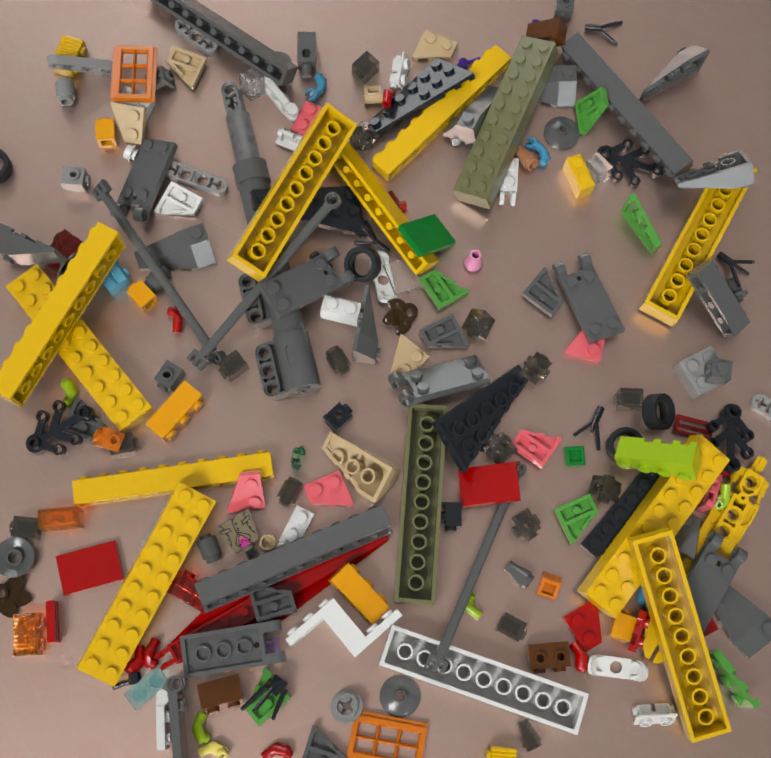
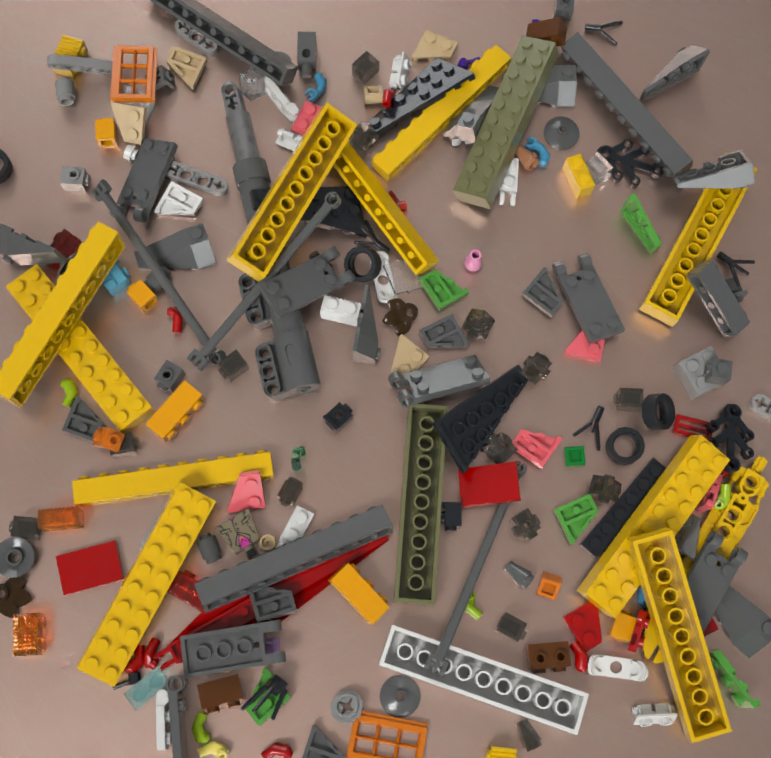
black plant [26,400,95,456] -> none
red tile [46,600,60,643] -> none
white bracket [285,598,402,657] -> none
coral wing [303,471,354,507] -> none
tan wedge [322,431,401,503] -> none
clear smoke brick [325,346,352,375] -> none
green tile [397,214,456,258] -> none
bright green wing [575,87,609,135] -> none
lime wedge [614,436,702,481] -> none

